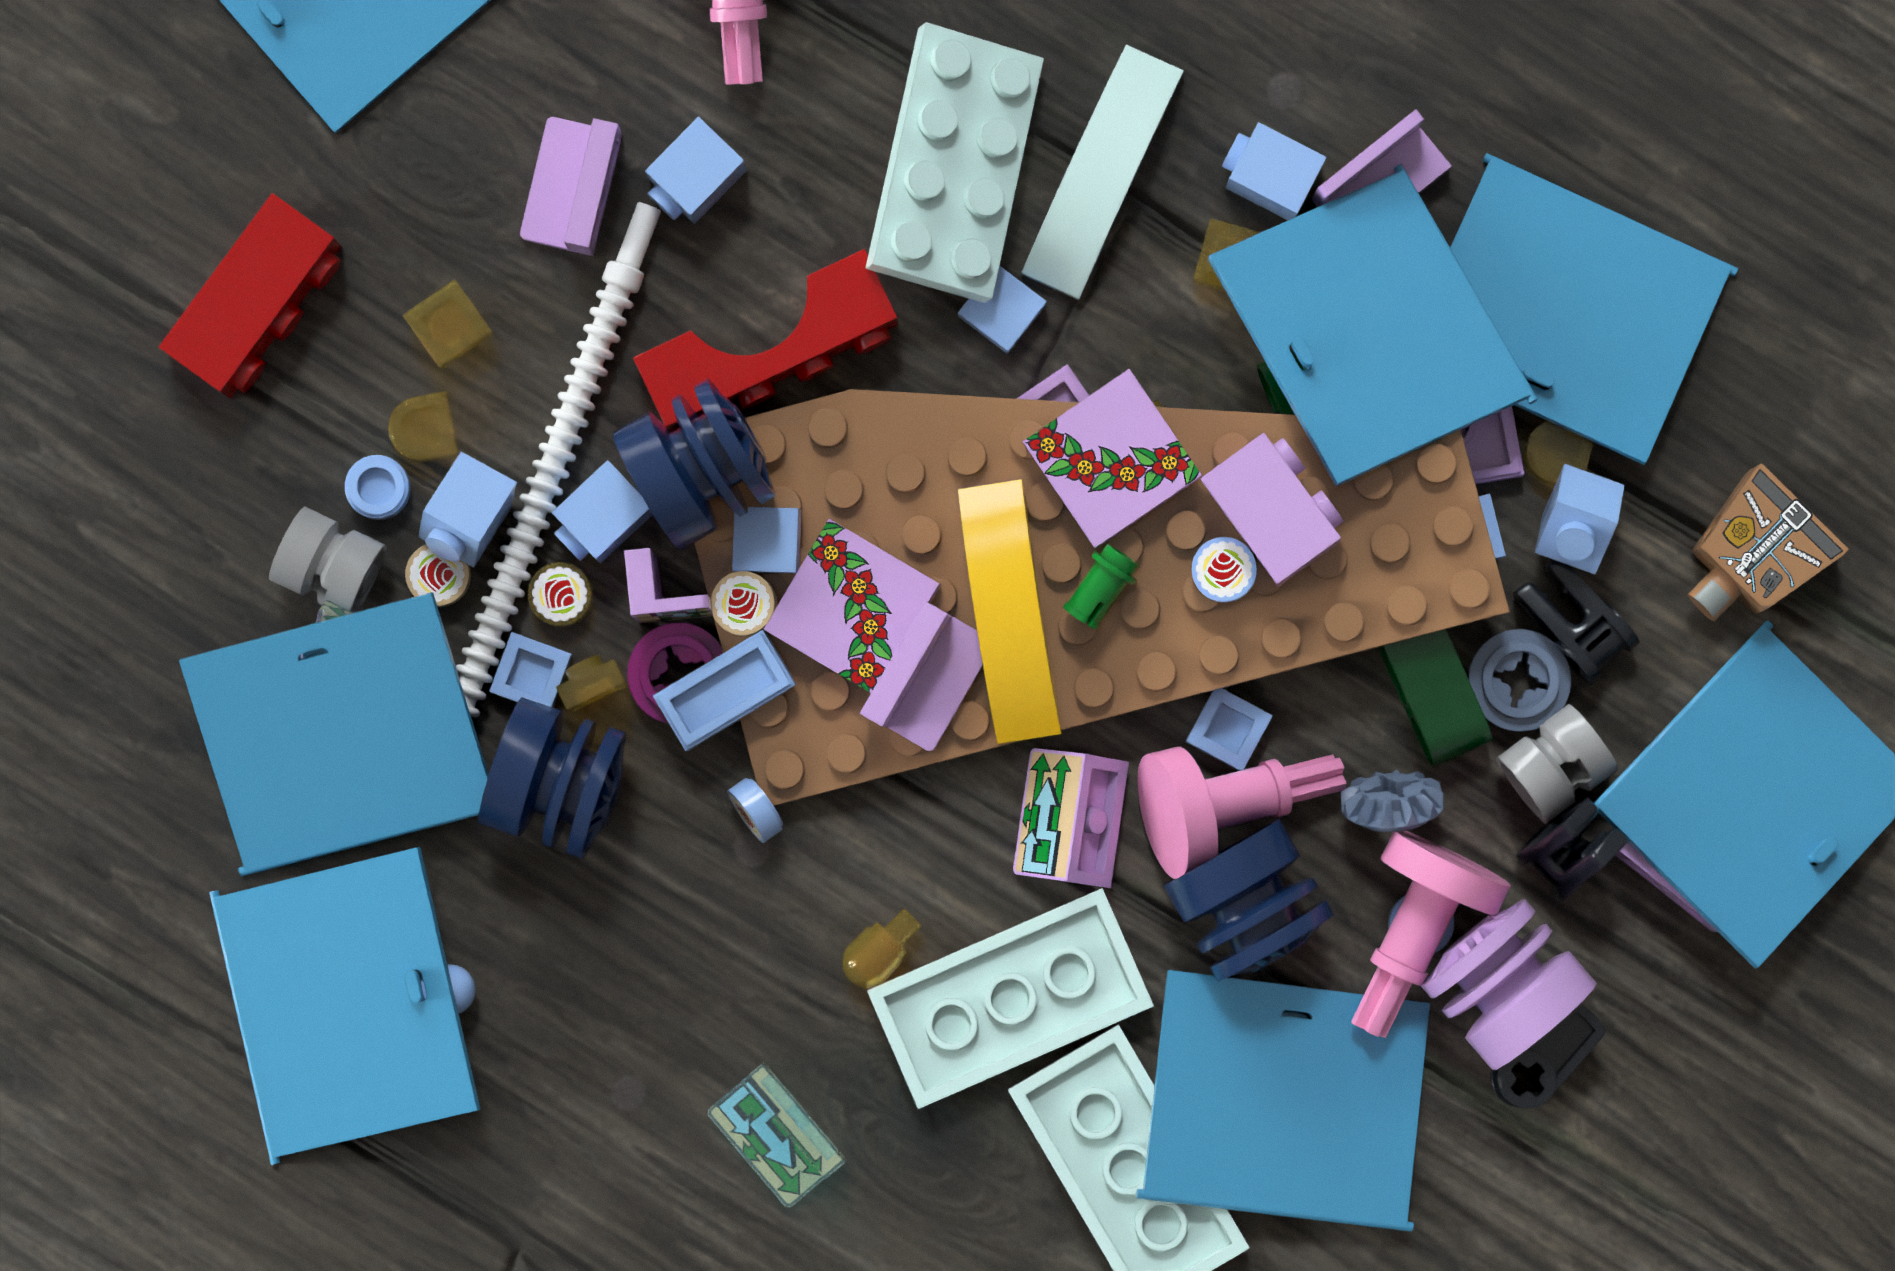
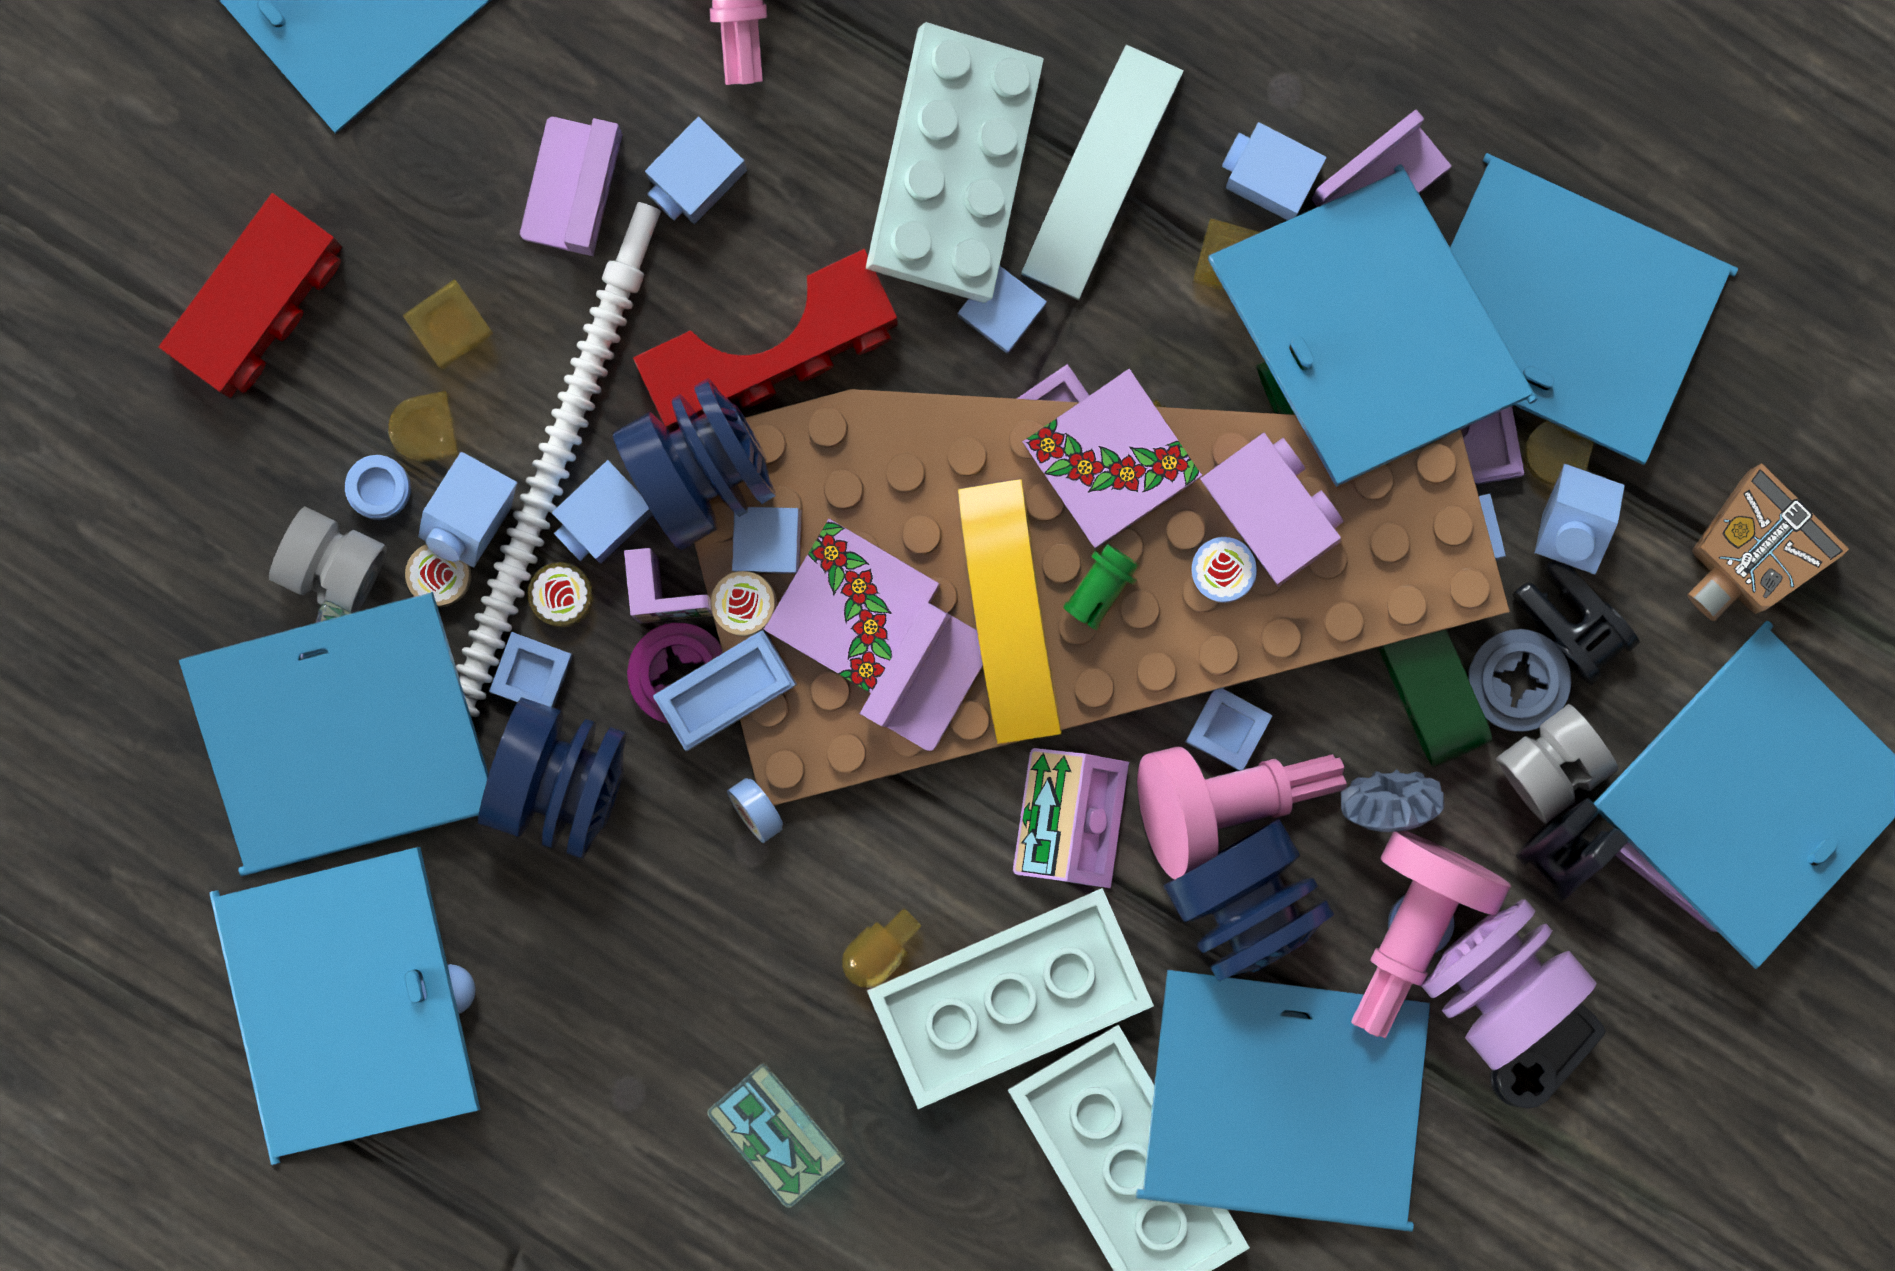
clear yellow plate [556,654,628,712] -> none

